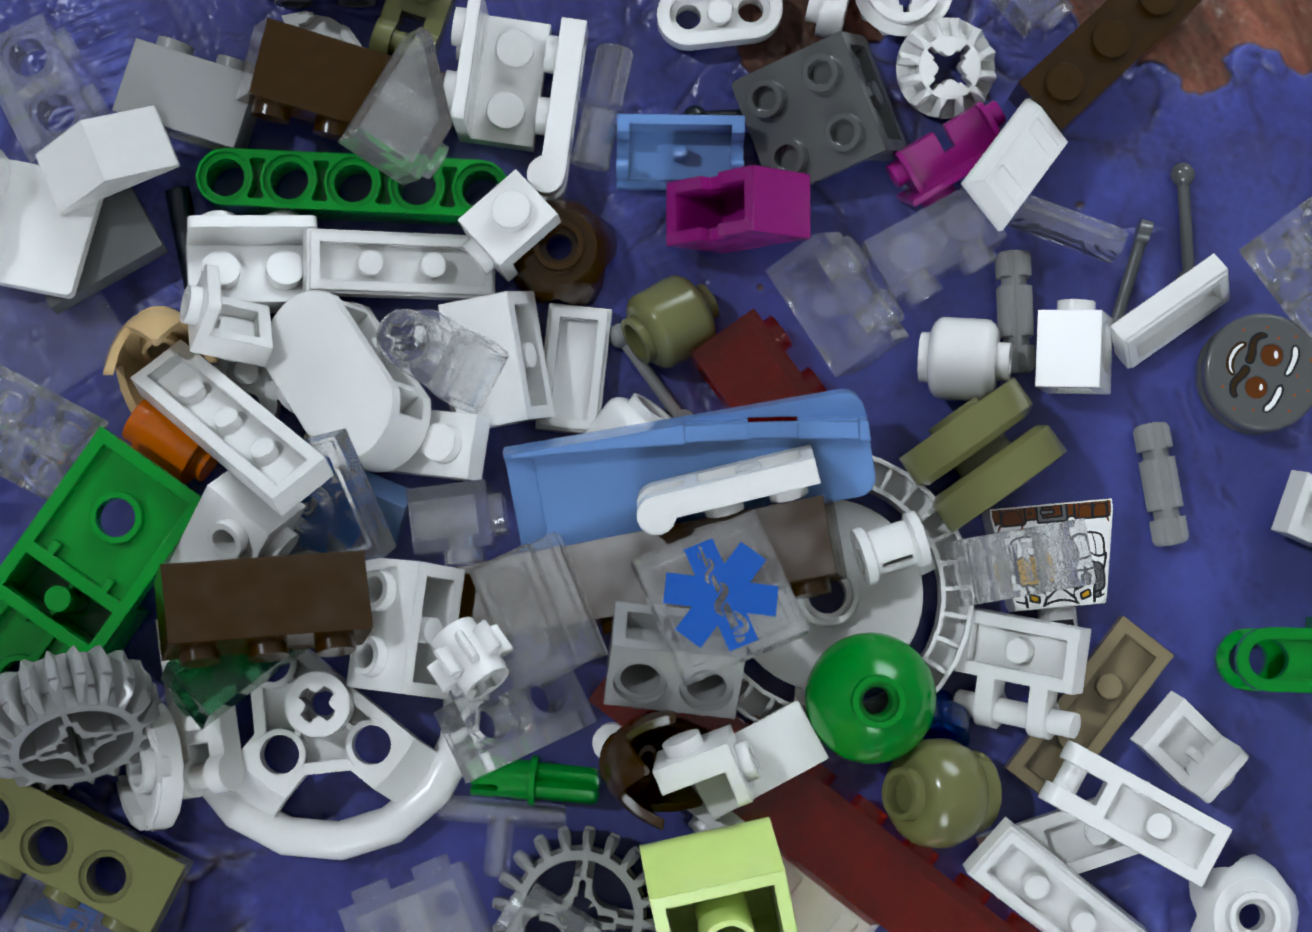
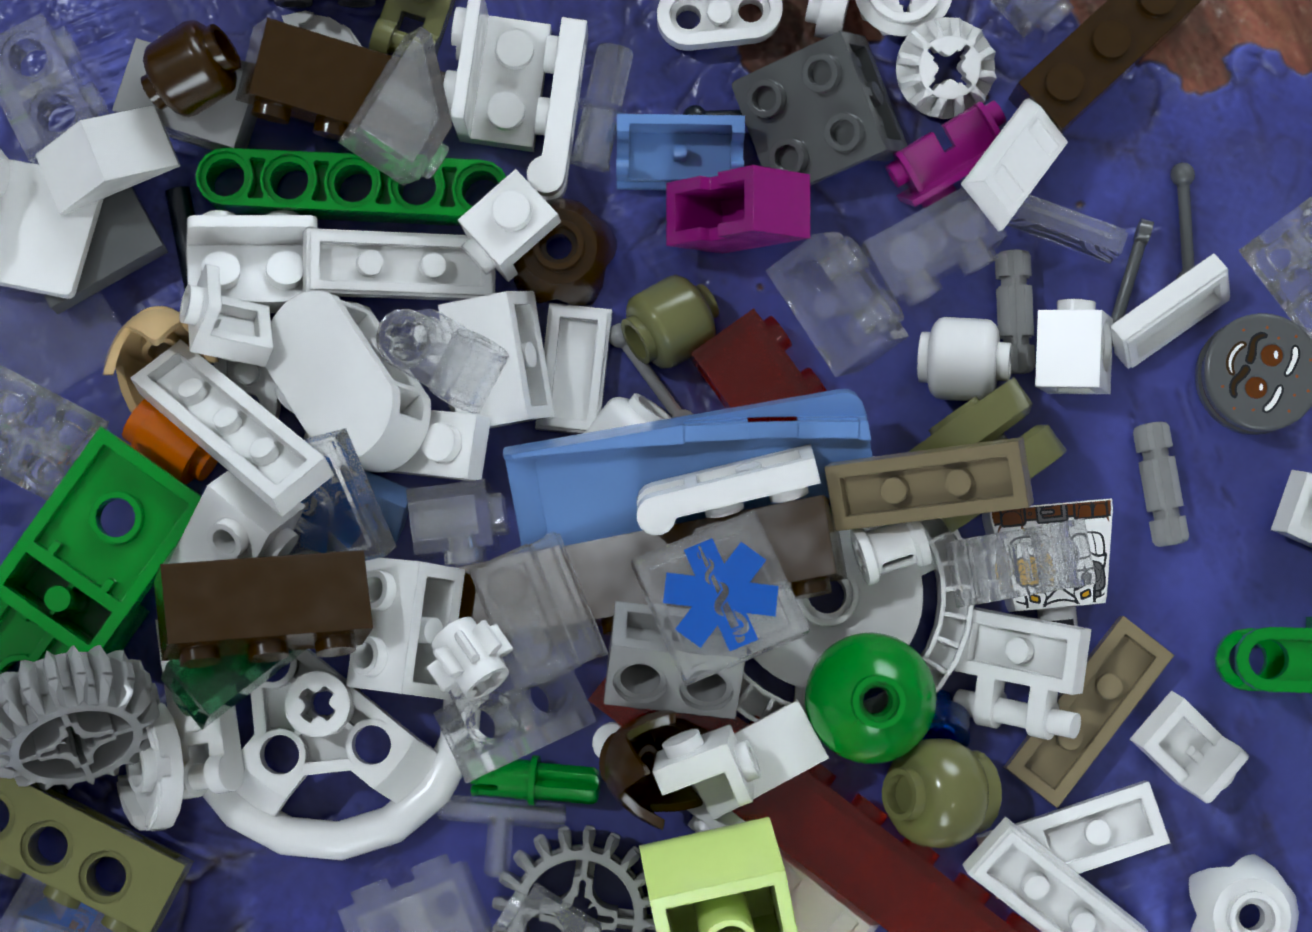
white plate [1038,740,1233,887] -> none
none -> dark brown head [141,20,241,117]
none -> dark tan plate [824,437,1034,531]

